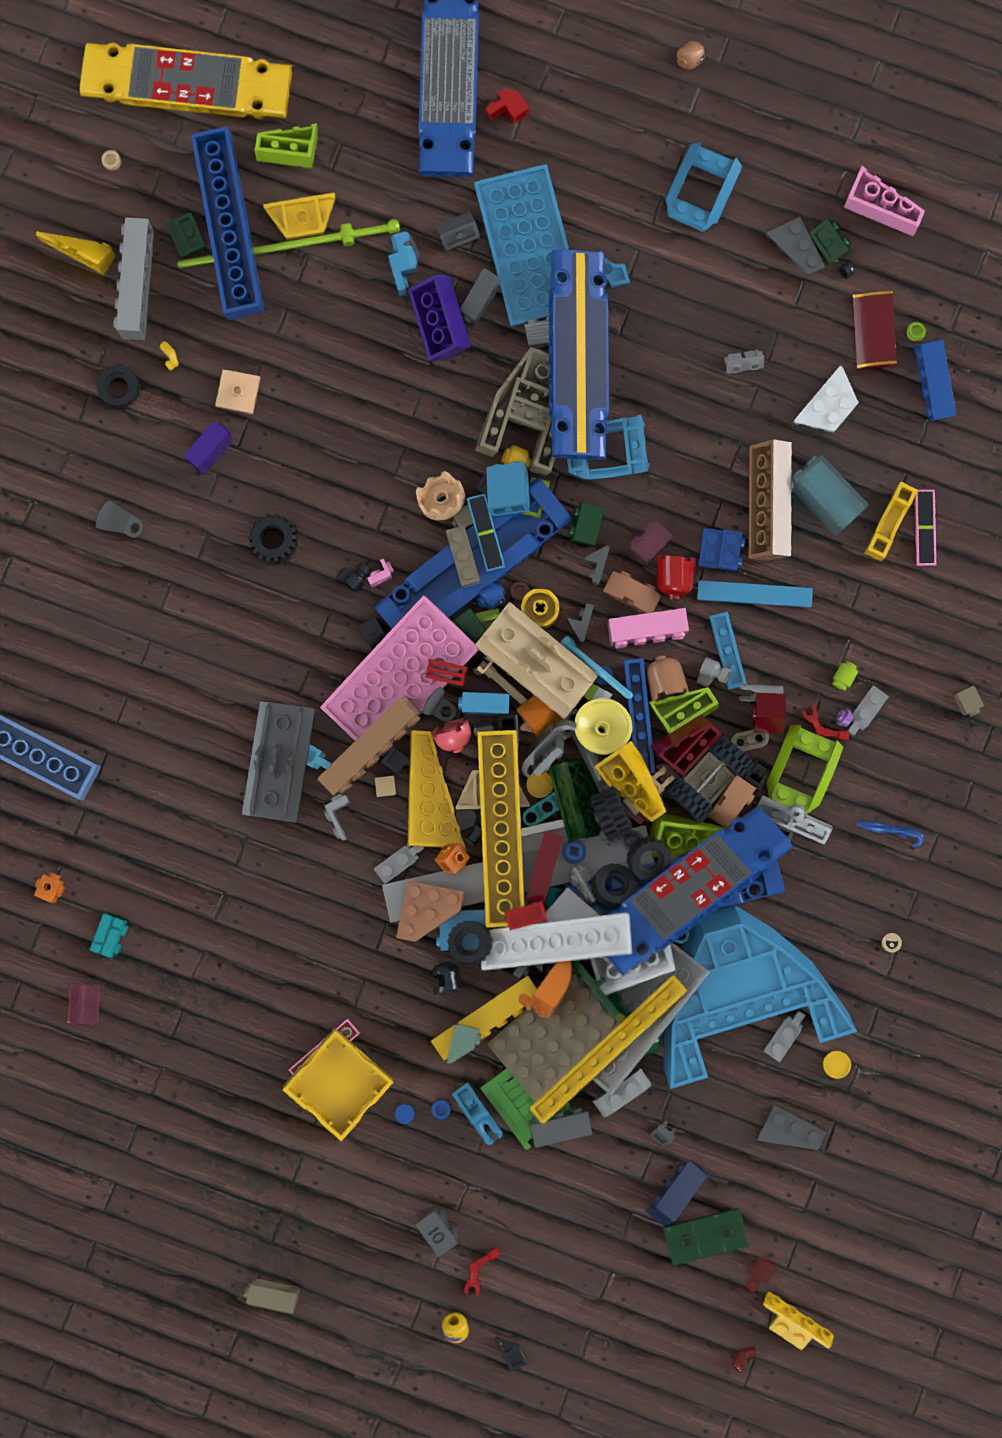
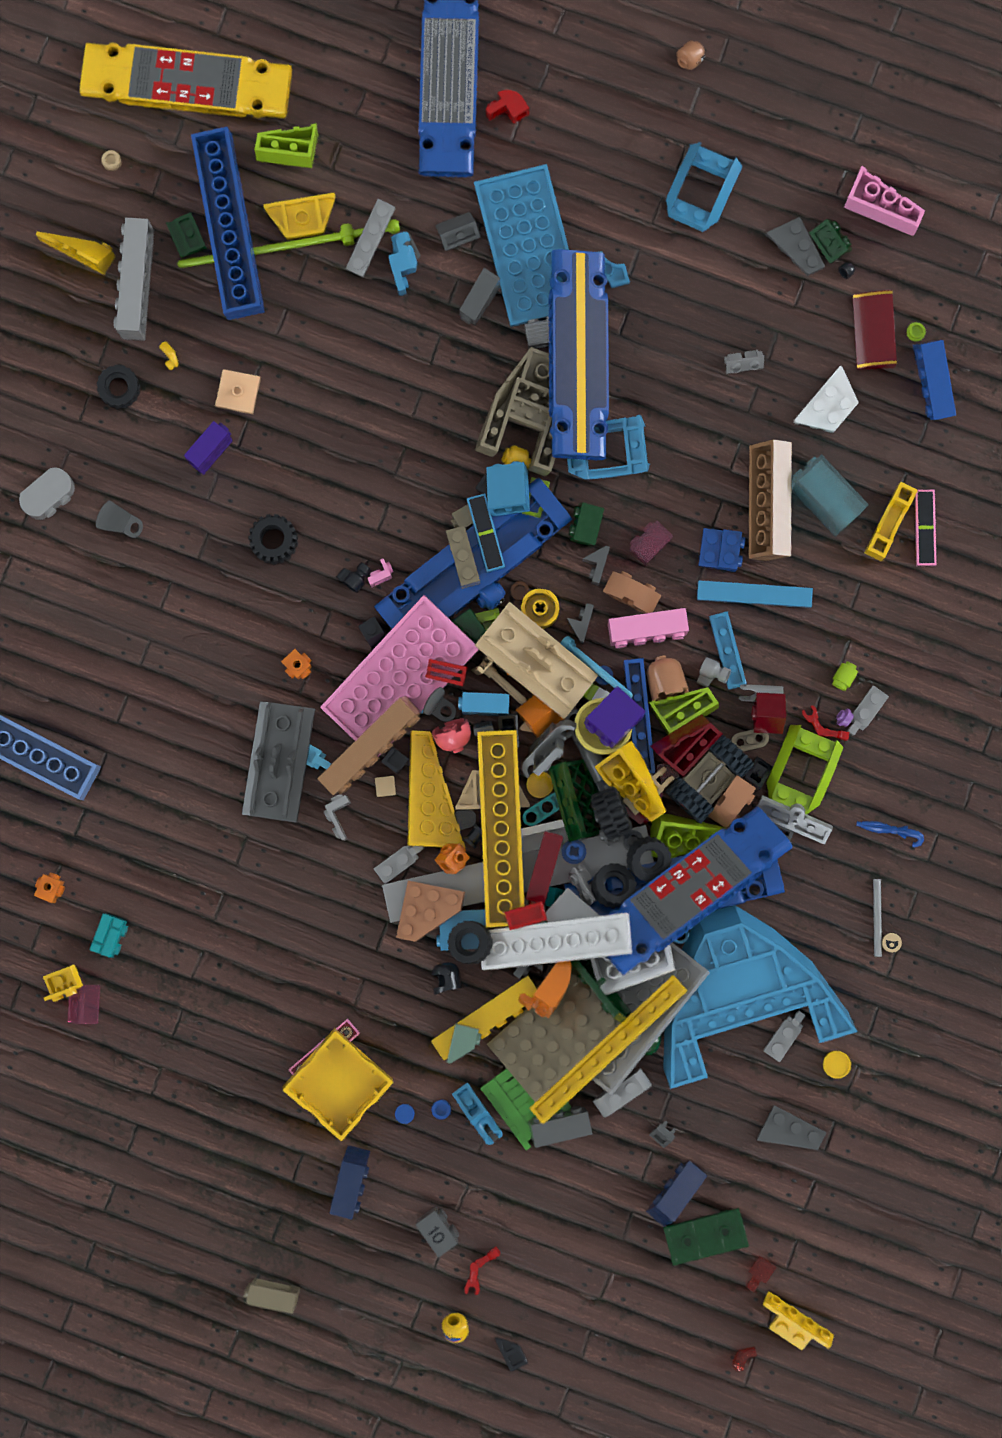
dark purple brick [408,275,471,361] -> none
light nougat plate [416,472,466,520] -> none
red cylinder [657,555,696,599] -> none
dark tan brick [953,685,984,717] -> none
none -> light grey brick [19,468,75,520]
none -> yellow bracket [43,964,83,1002]
none -> orange brick [281,649,312,680]
none -> dark blue wedge [329,1145,370,1220]
none -> light grey brick [346,199,395,278]
none -> dark purple brick [584,686,646,749]
none -> light grey bar [873,879,882,957]

